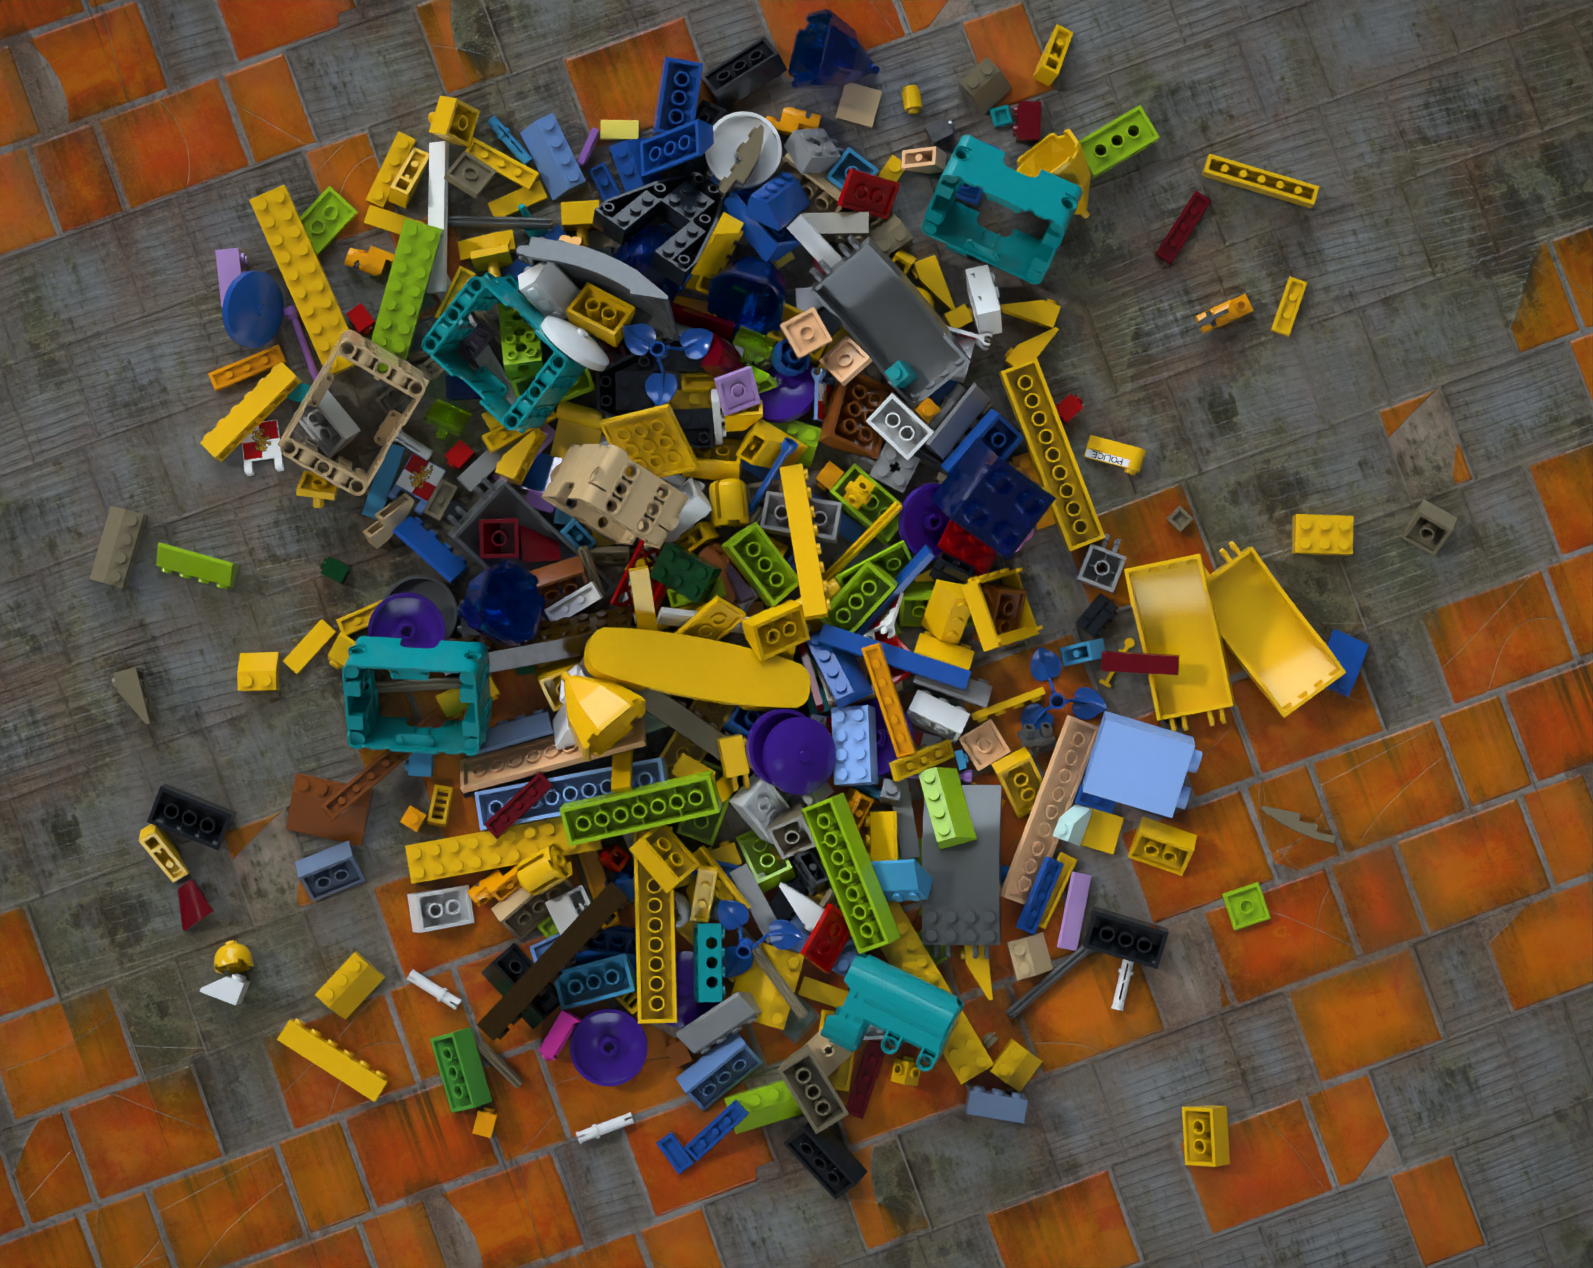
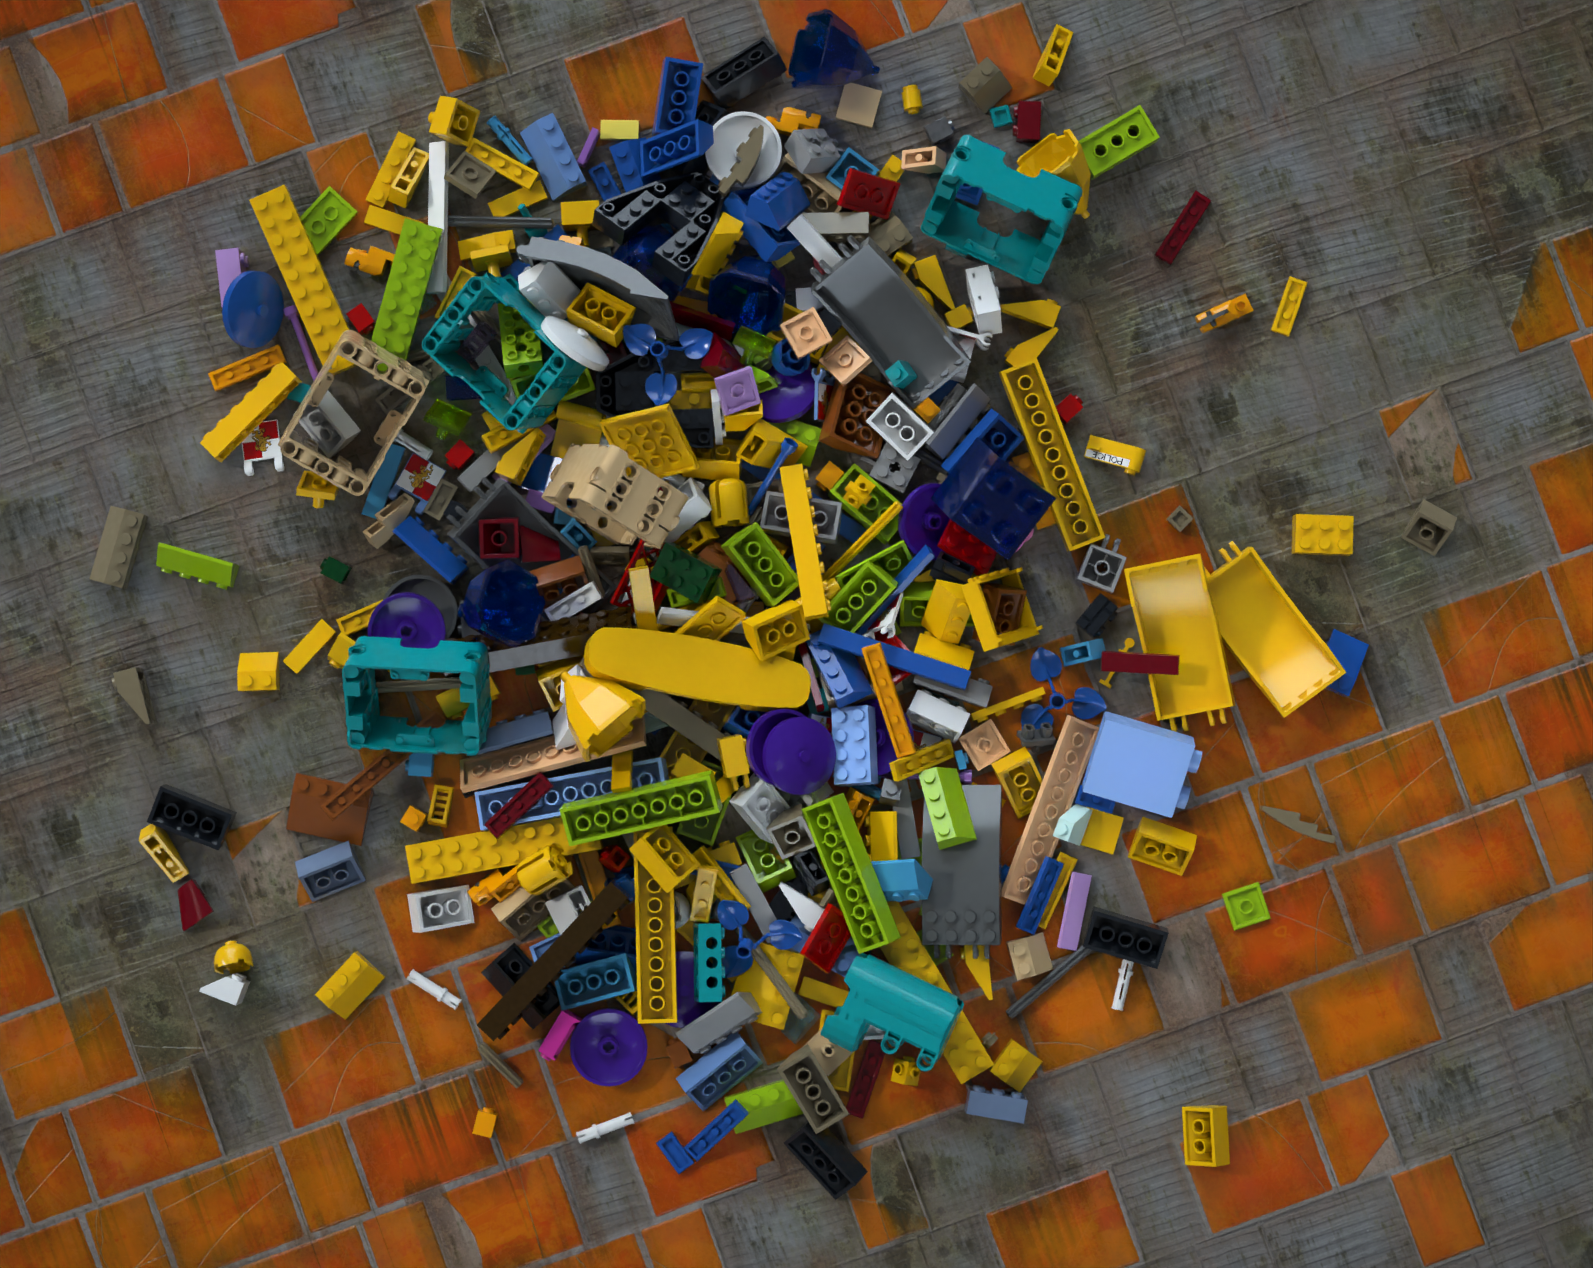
yellow brick [277,1018,389,1102] -> none
bright green slope [430,1027,492,1113] -> none
yellow brick [1201,154,1320,209] -> none

